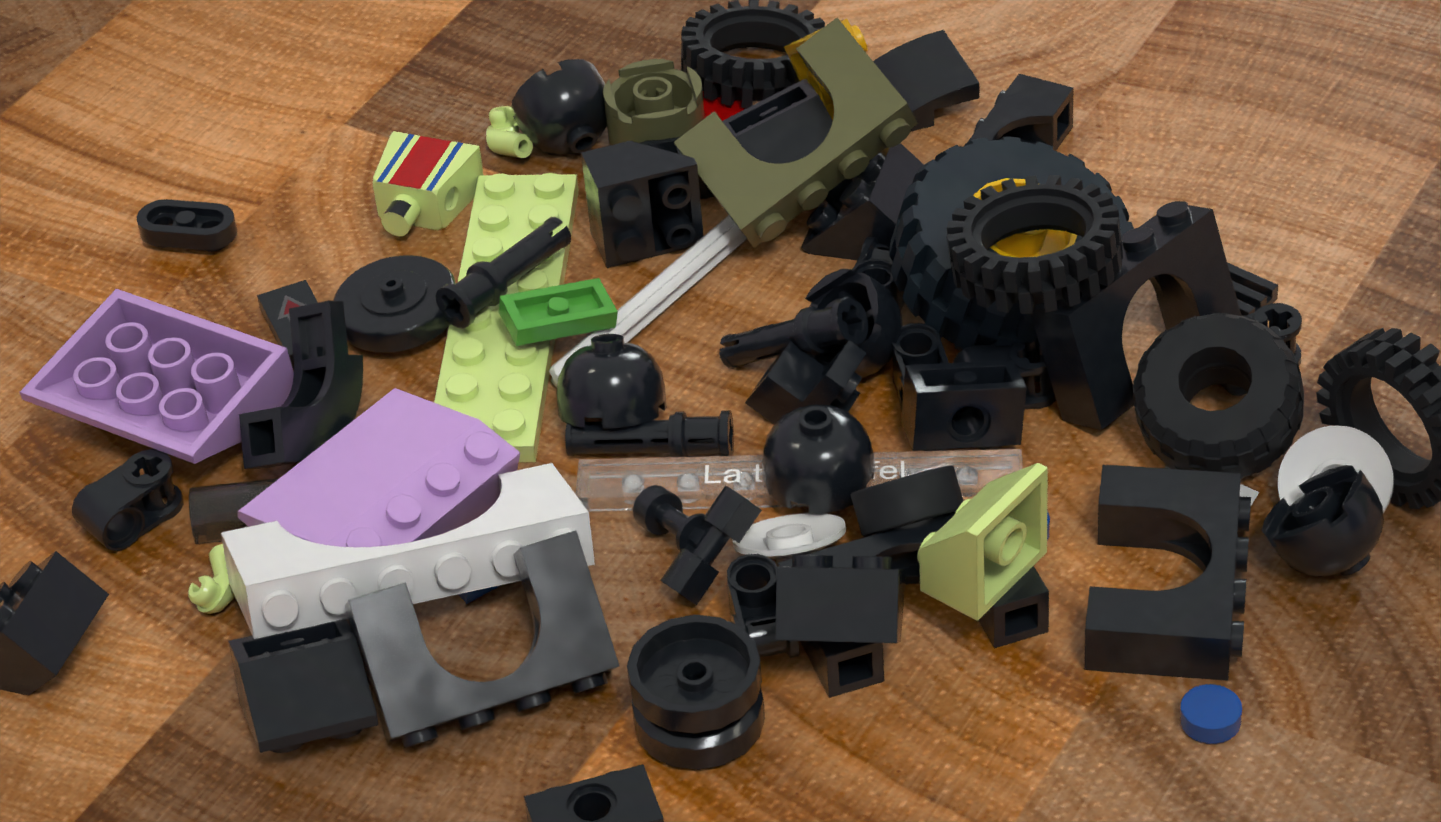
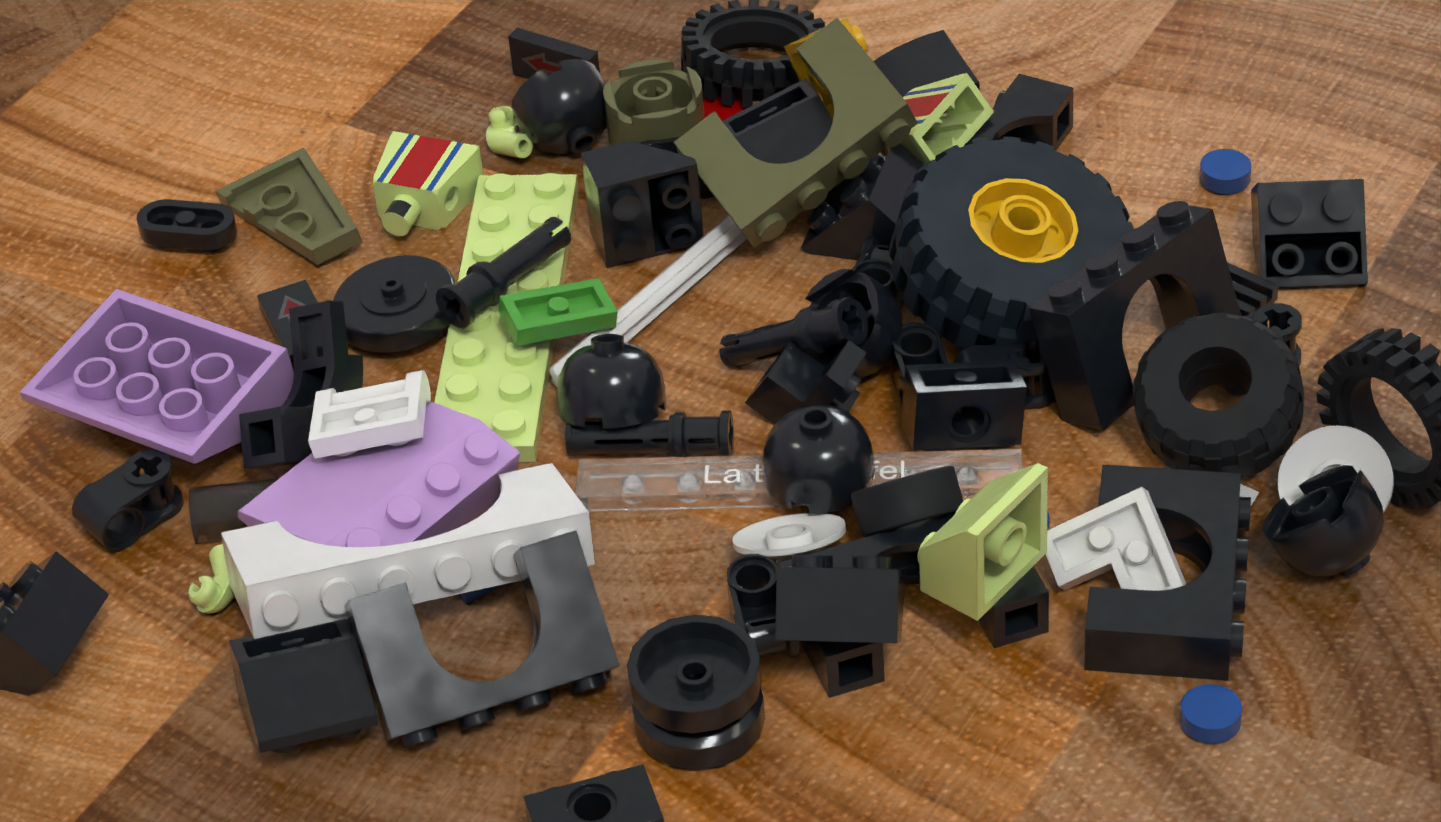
black bar [633,485,762,605] -> none
black tyre [947,175,1123,314] -> none
none -> olive wing [215,148,363,265]
none -> white plate [308,370,431,459]
none -> black tile [508,27,600,79]
none -> yellowish green torso [901,73,994,164]
none -> white plate [1046,487,1186,591]
none -> blue tile [1200,149,1251,195]
none -> black slope [1251,179,1368,288]

